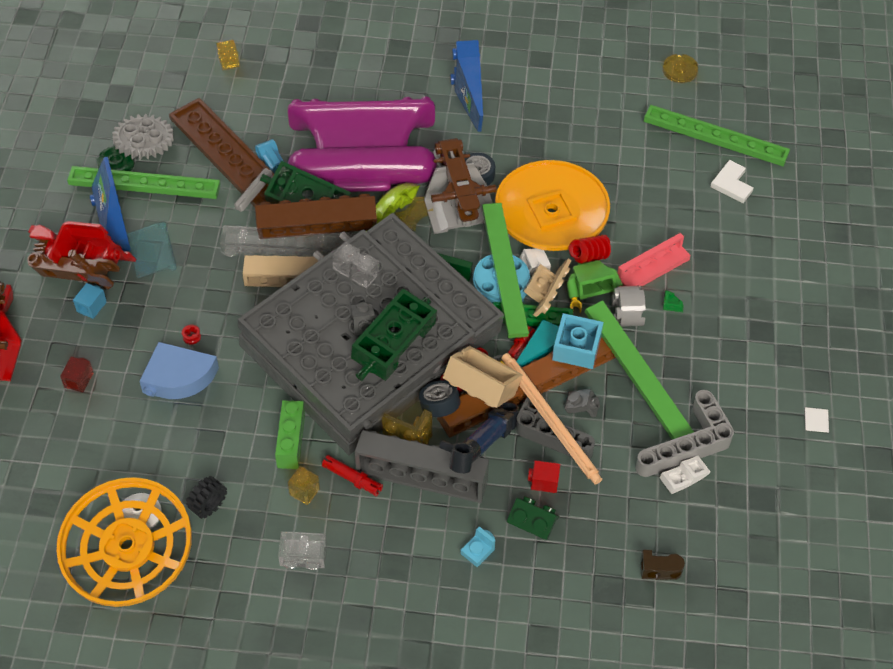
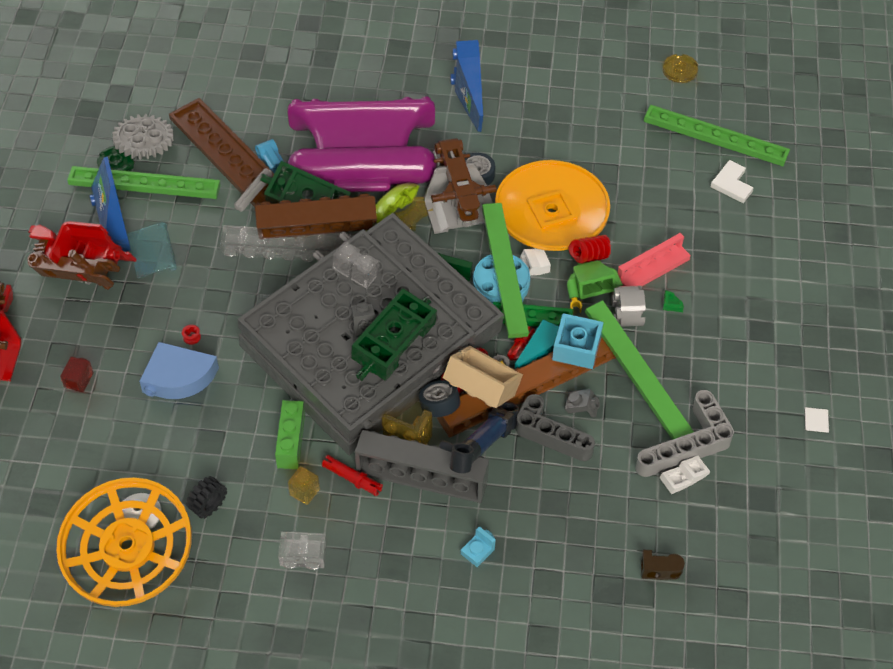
dark azure brick [73,283,107,319] -> none
clear yellow brick [216,40,240,70] -> none
tan brick [243,255,318,287] -> none
light nougat piece [501,353,602,485] -> none
dark green bracket [507,496,559,540] -> none
tan bracket [523,258,571,317] -> none
red brick [528,460,561,493] -> none

